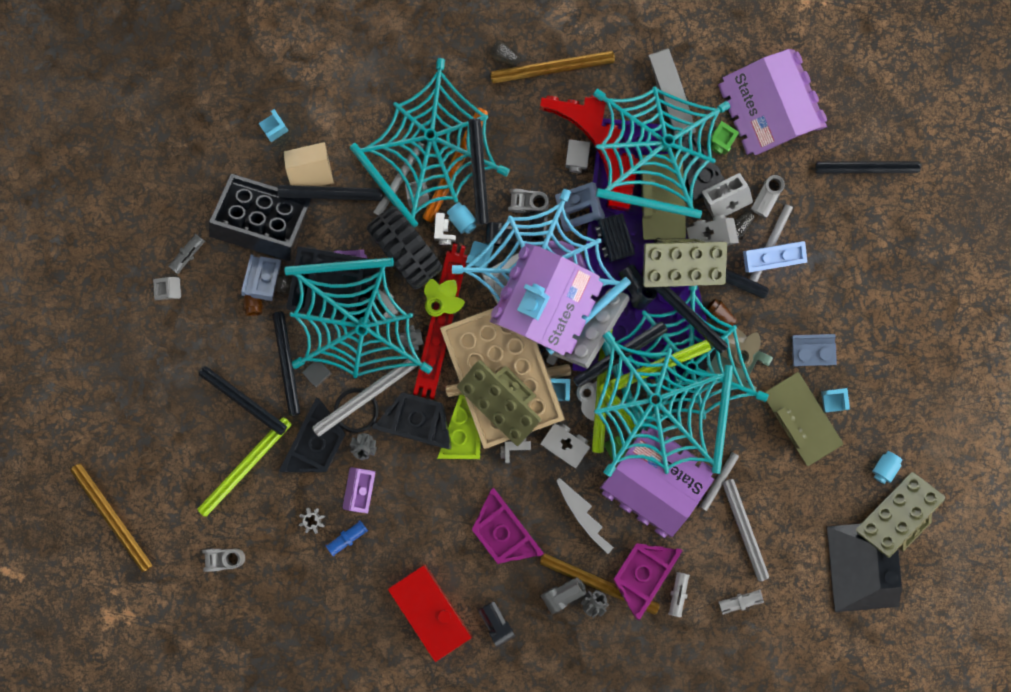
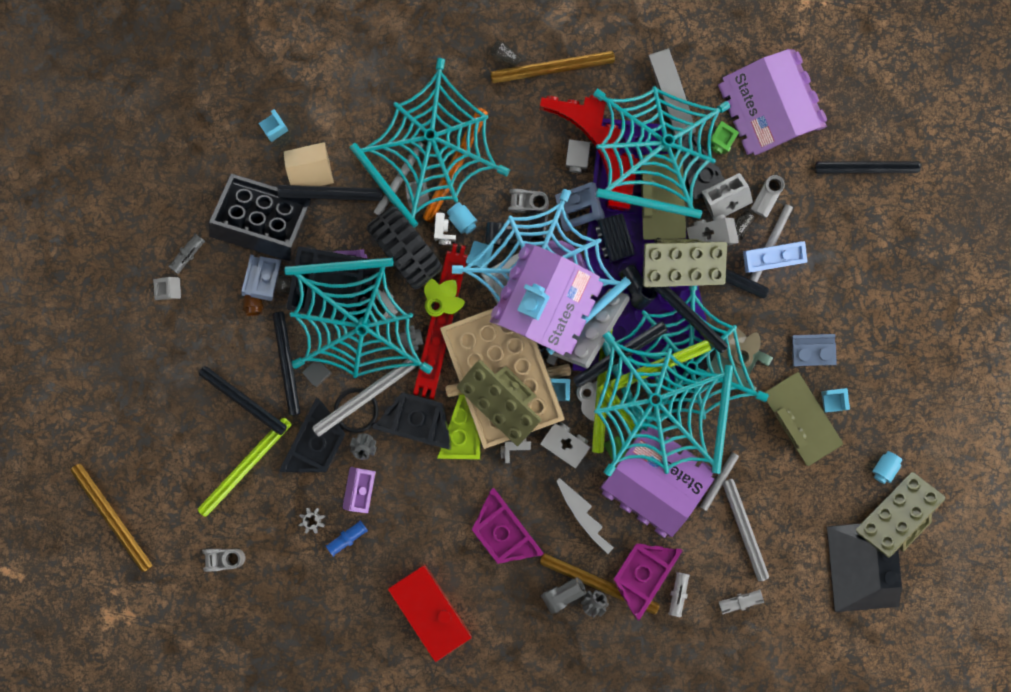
black axle [468,118,489,225] -> none
black piece [478,601,516,648] -> none
reddish brown cone [706,299,737,326] -> none

